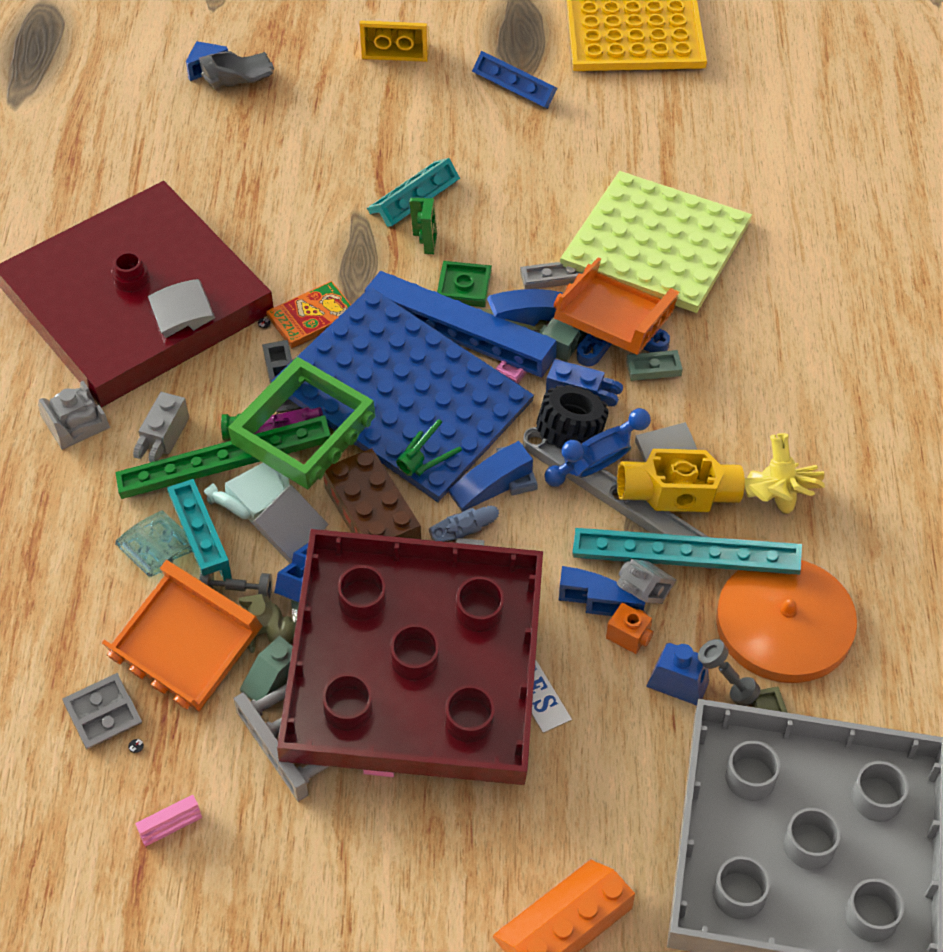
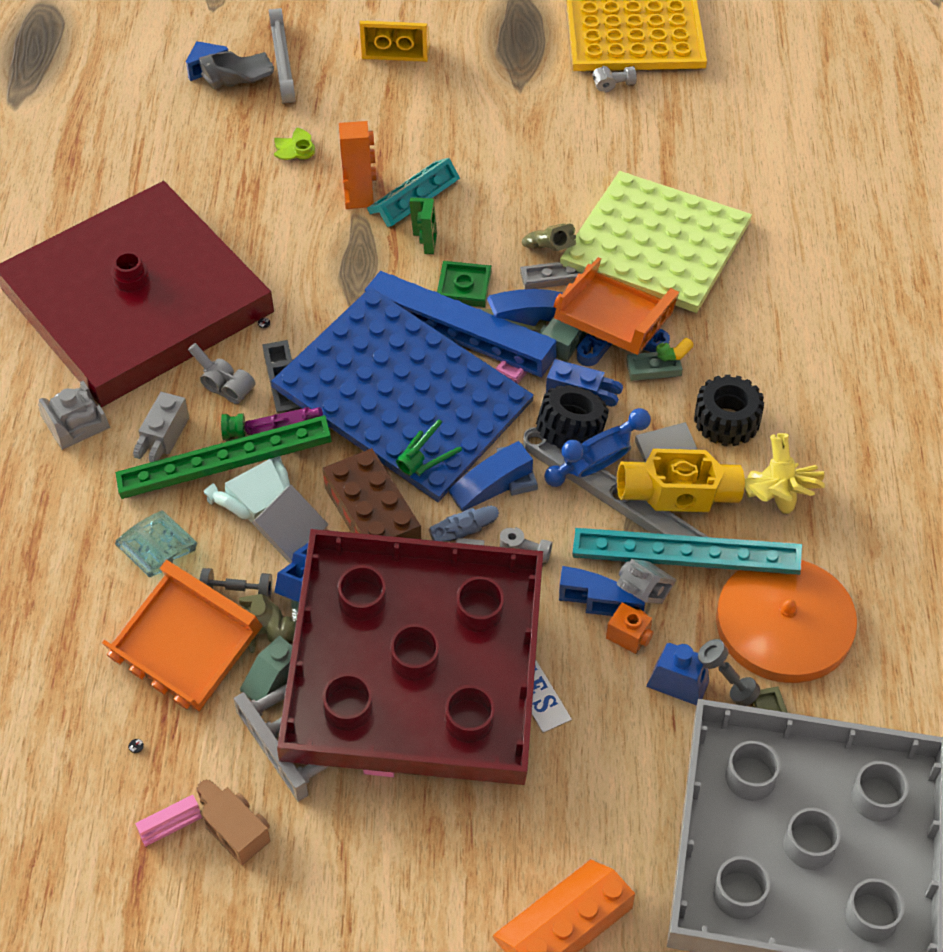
light grey slope [62,673,142,750] -> none
light grey slope [148,279,215,338] -> none
teal fence [167,479,232,581] -> none
bright green window [228,357,376,490] -> none
tile [266,281,351,348] -> none
blue plate [472,51,557,109] -> none
none -> light grey beam [188,343,255,404]
none -> medium nougat hinge [197,779,271,866]
none -> light grey piece [269,8,296,104]
none -> lime plate [274,128,315,160]
none -> orange wedge [339,121,377,209]
none -> light grey leg [500,527,553,563]
none -> olive animal [522,223,576,251]
none -> light grey leg [592,66,637,93]
none -> arm [656,338,694,361]
none -> black tyre [694,375,764,446]

